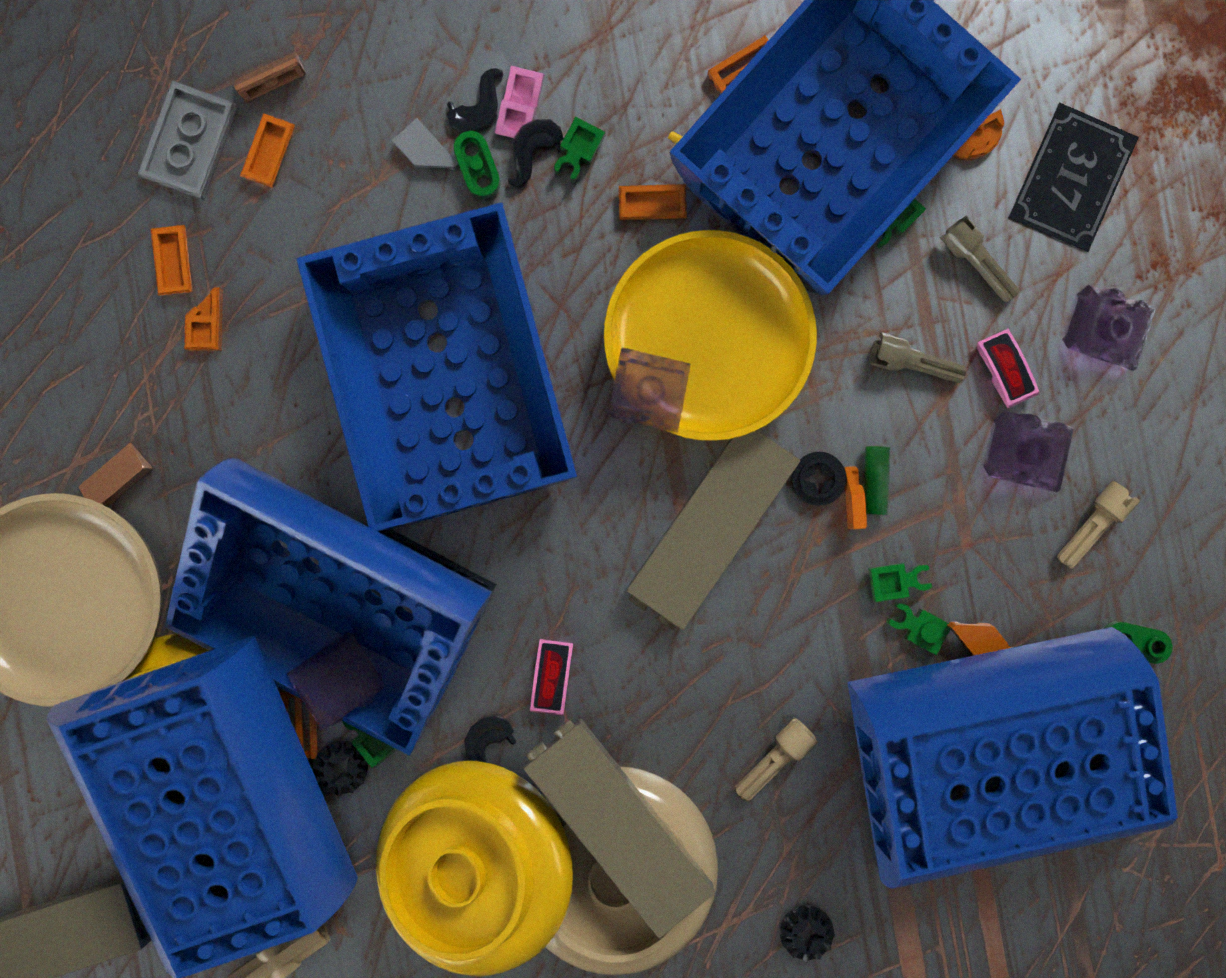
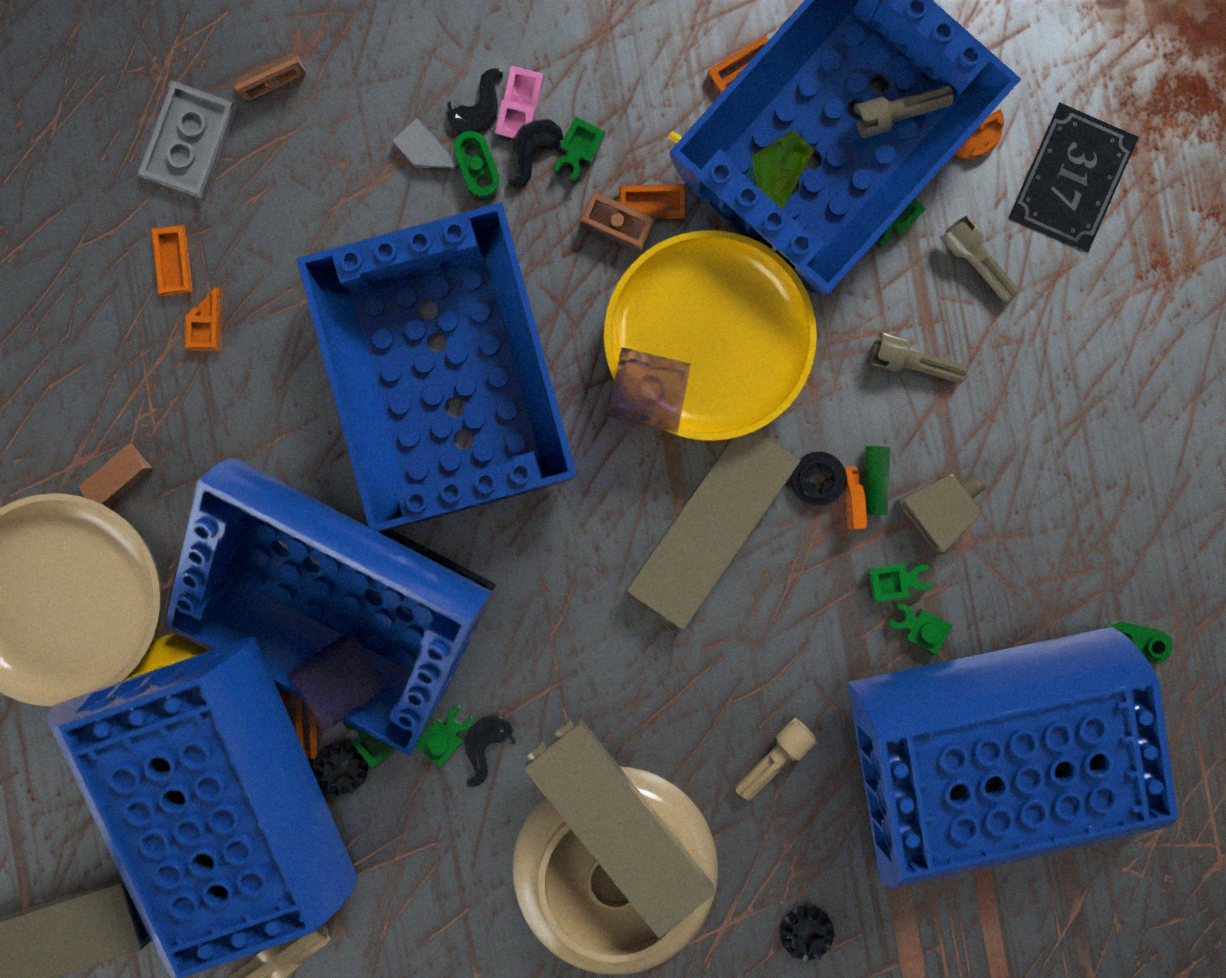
orange tile [240,113,296,188] -> none
yellow dish [375,761,573,976] -> none
slope [530,639,573,716] -> none
orange tile [947,622,1011,656] -> none
slope [976,329,1039,408] -> none
clear purple slope [983,411,1074,492] -> none
tan piece [1057,481,1140,569] -> none
clear purple slope [1062,285,1156,371] -> none
none -> green plate [416,704,475,767]
none -> nougat slope [579,191,655,253]
none -> clear neon green slope [752,131,815,209]
none -> dark tan piece [854,85,954,139]
none -> dark tan torso [897,473,986,552]

